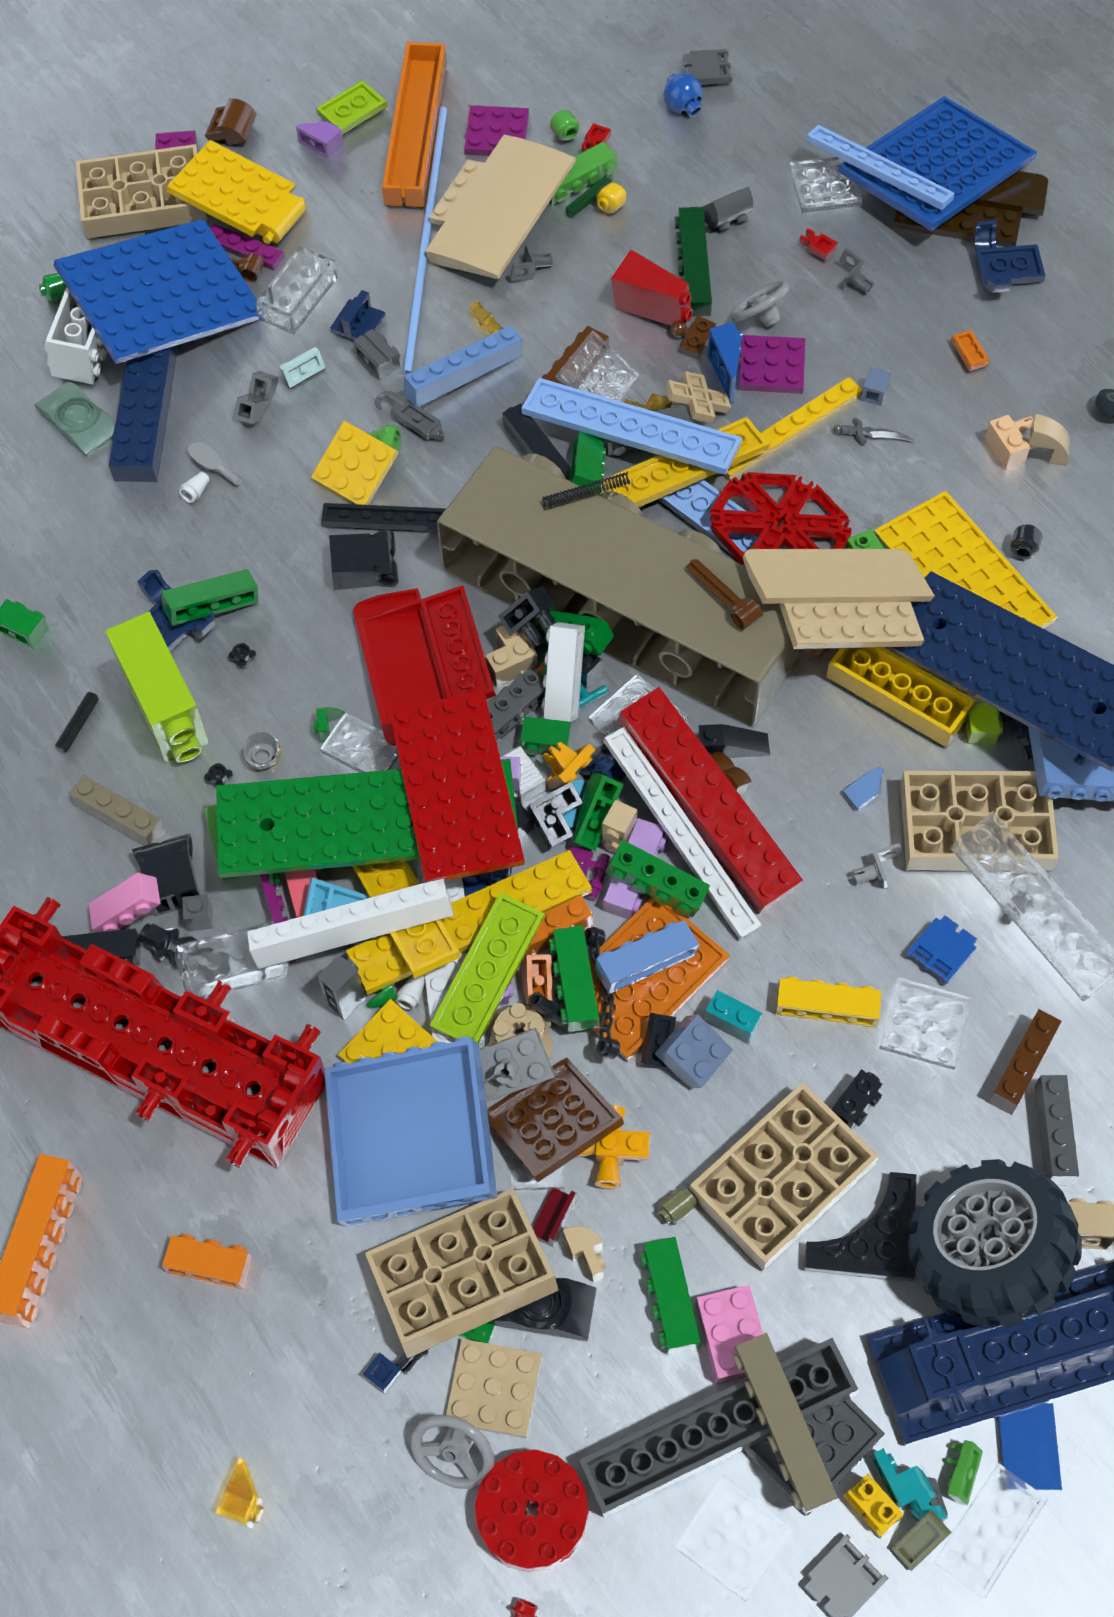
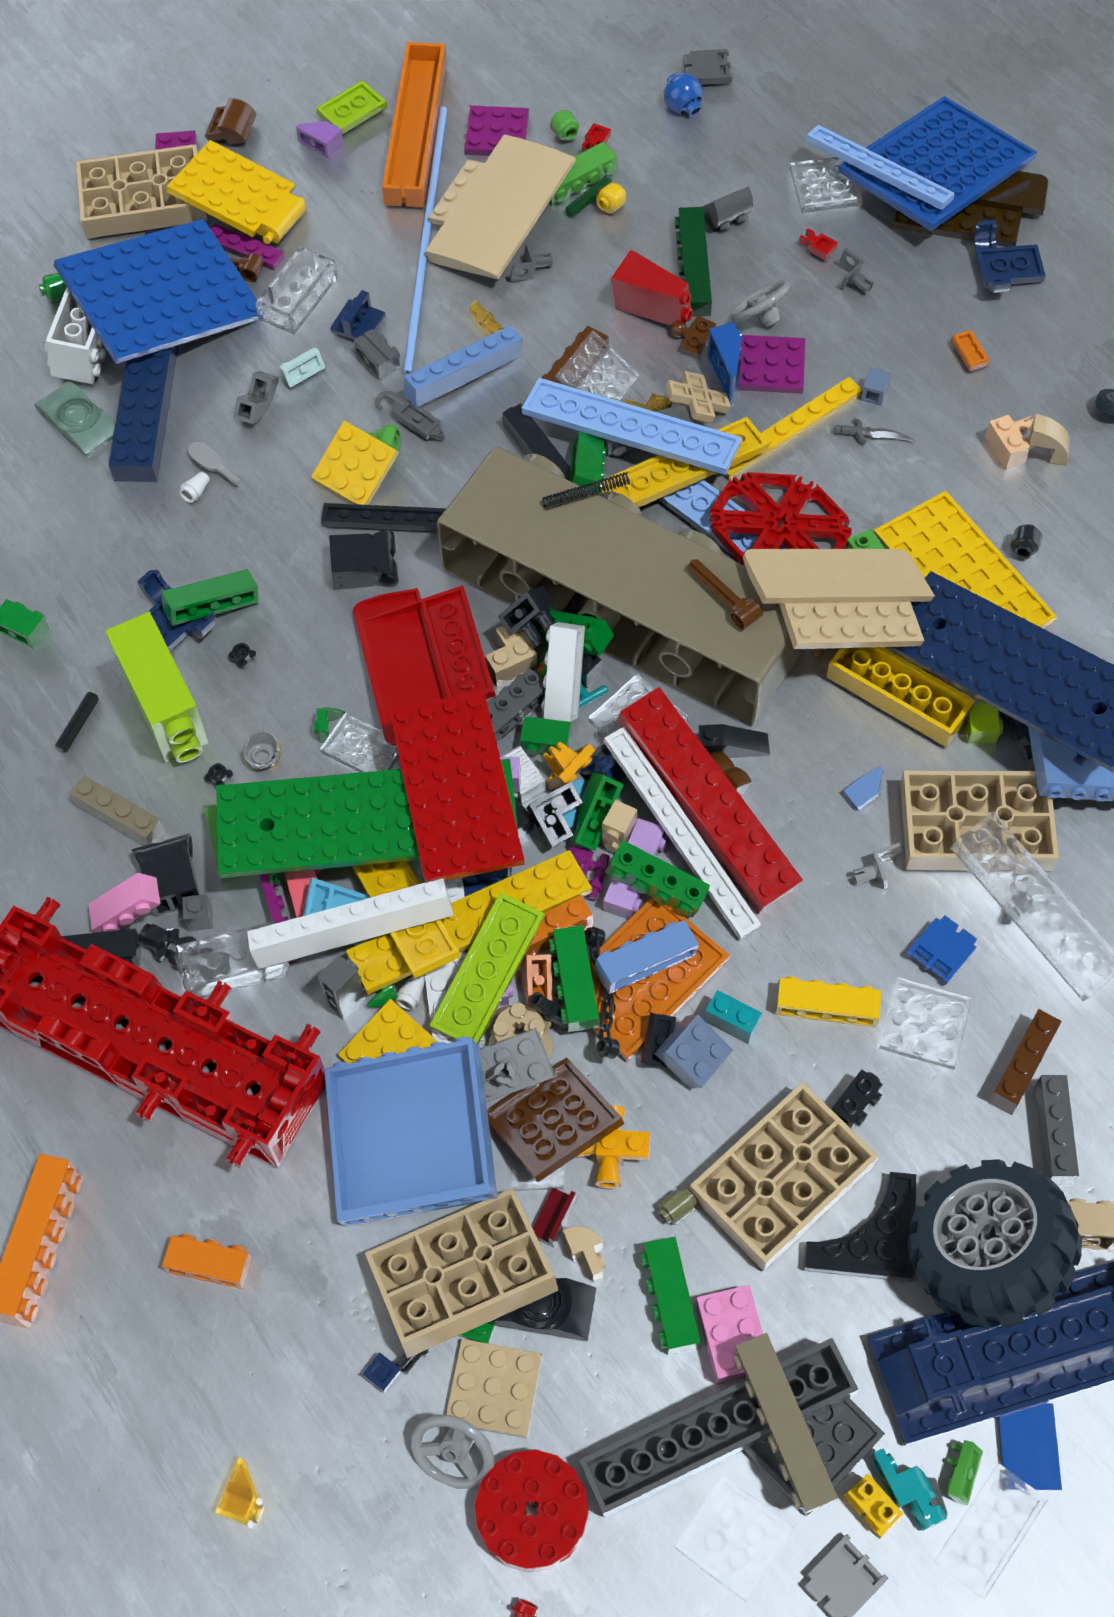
olive tile [891,1509,952,1571] -> none

